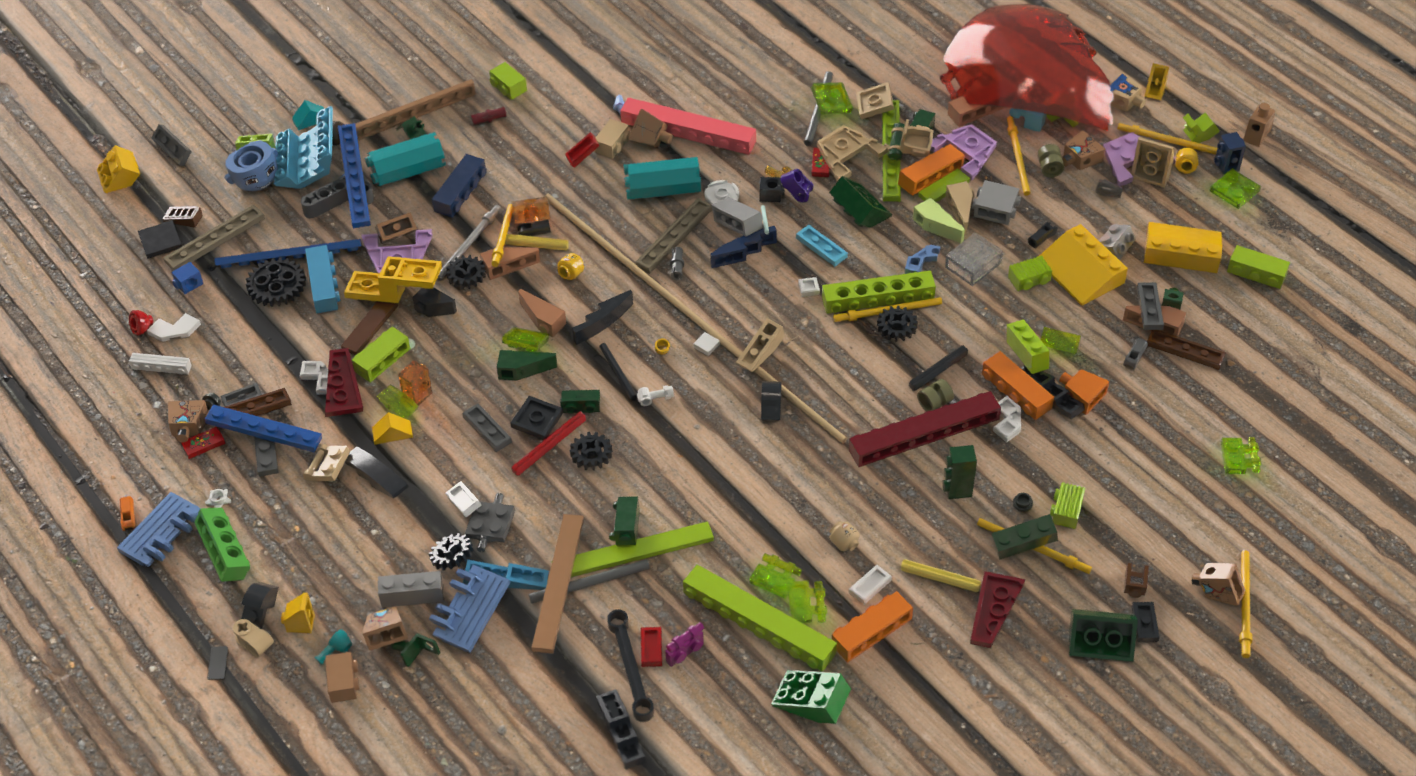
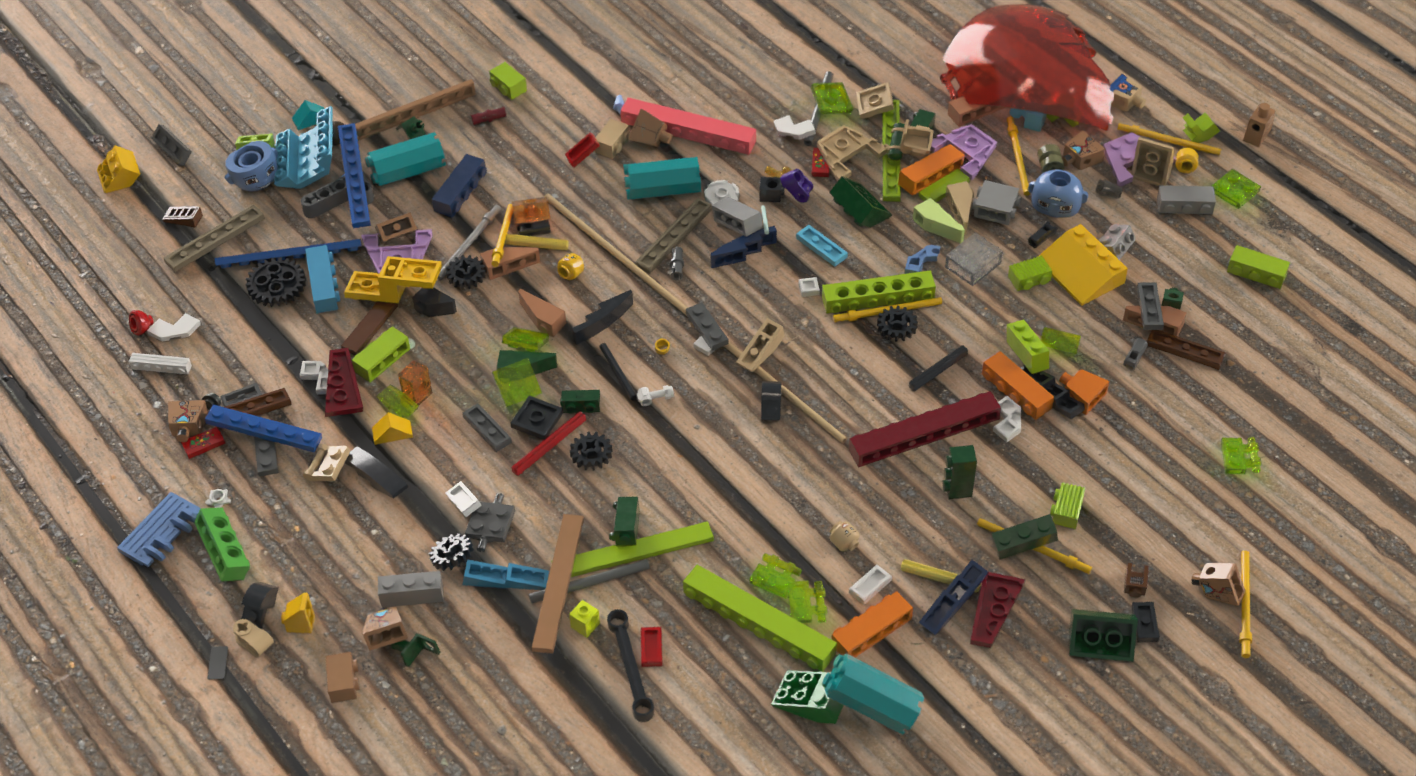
orange bar [119,496,136,531] -> none
black tile [138,220,182,259] -> none
blue brick [171,262,204,294] -> none
teal bar [314,629,352,665] -> none
medium blue hinge [429,565,510,653] -> none
black slope [596,689,646,770] -> none
magenta plate [665,622,704,667] -> none
olive wheel [917,379,954,411] -> none
pearl dark grey plate [1013,492,1033,512] -> none
yellow slope [1144,63,1170,100] -> none
yellow slope [1144,222,1222,273] -> none
dark blue brick [1214,132,1246,175] -> none
none -> clear neon green plate [492,358,542,408]
none -> neon yellow brick [569,600,600,638]
none -> dark grey plate [686,302,729,351]
none -> white tile [773,115,816,140]
none -> teal brick [823,653,924,735]
none -> dark blue slope [919,559,989,635]
none -> medium blue piece [1028,169,1088,217]
none -> light grey brick [1157,185,1216,214]

